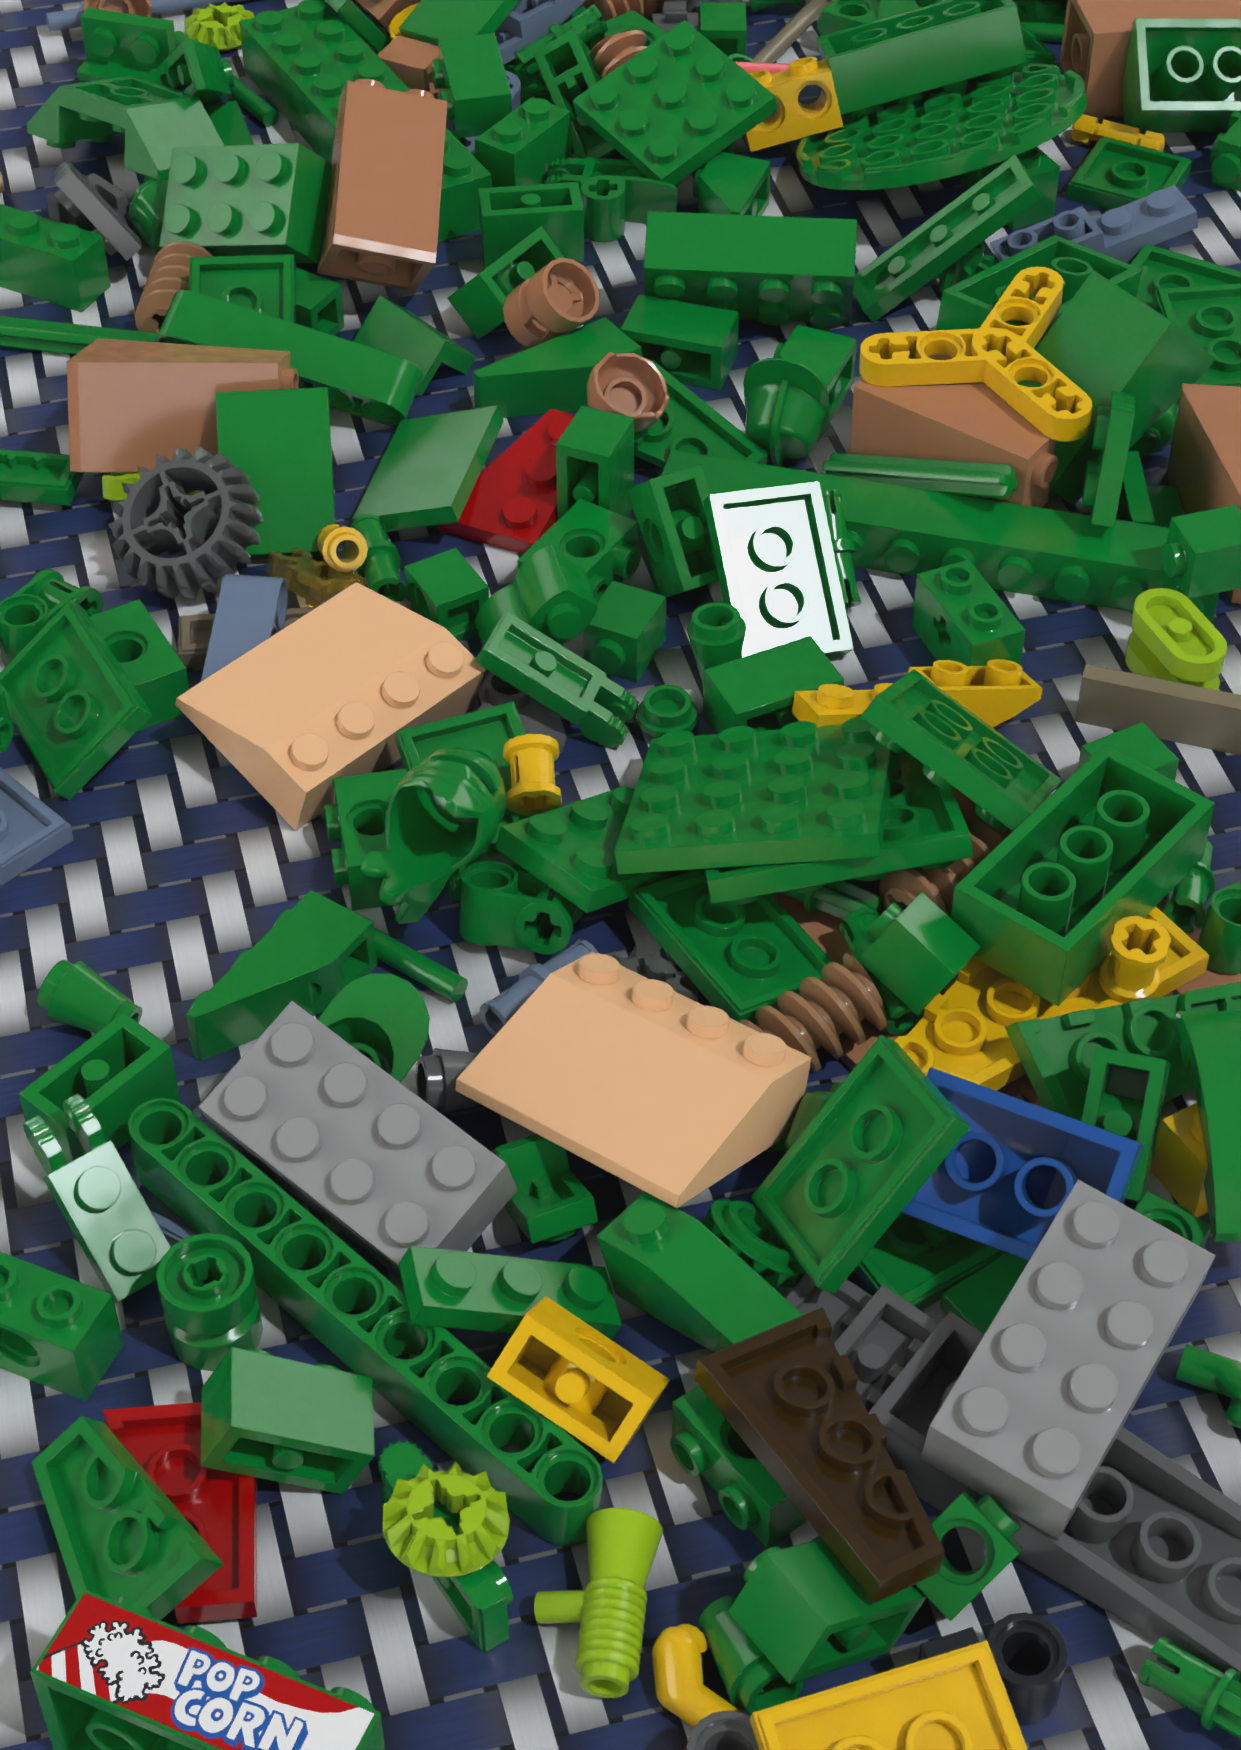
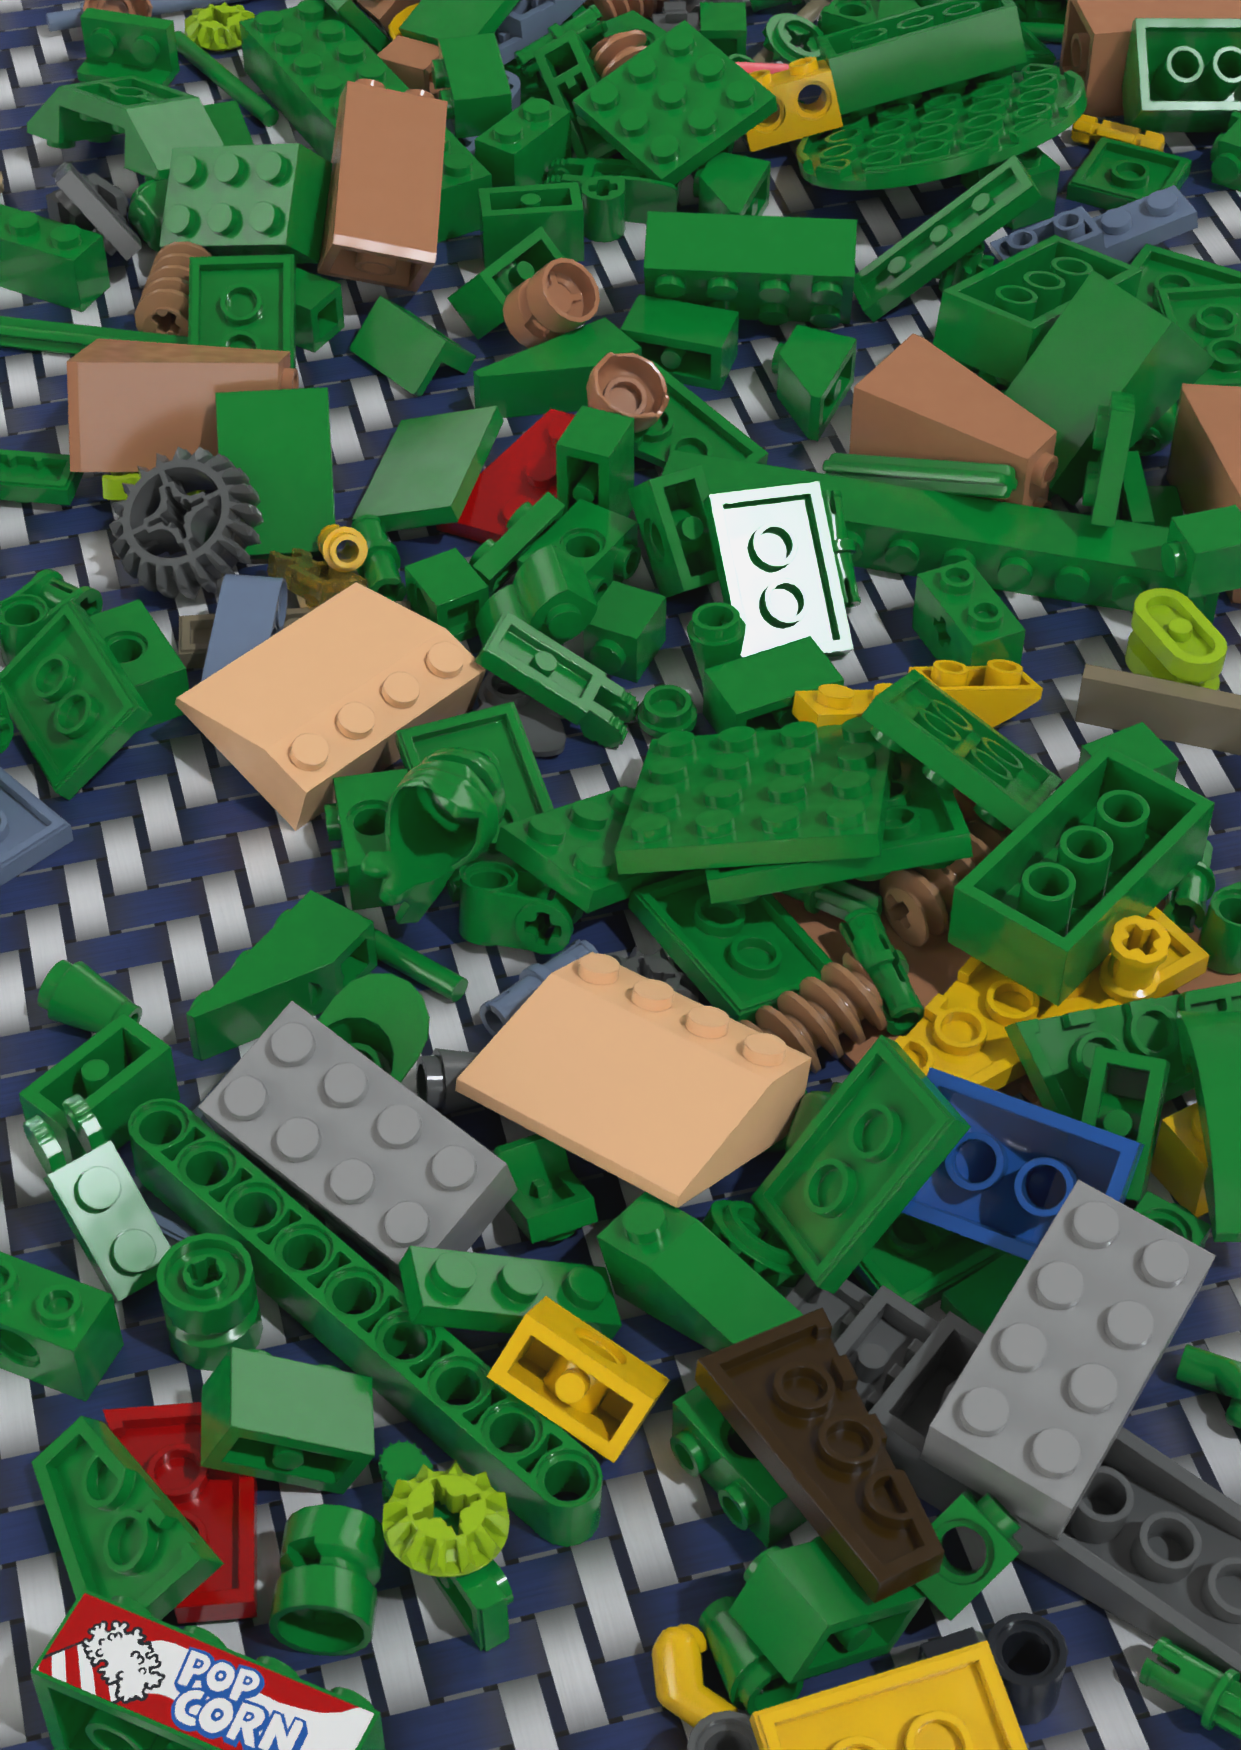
green slope [156,40,234,105] -> none
green beam [156,290,423,426] -> none
yellow bush [503,734,562,816] -> none
lime piece [534,1507,663,1698] -> none
green piece [743,358,830,467] -> none
green brick [858,892,981,1015] -> none
yellow piece [859,266,1092,442] -> none
none -> green wheel [269,1504,386,1656]
none -> green plate [469,491,565,598]
none -> green gear [762,13,824,64]

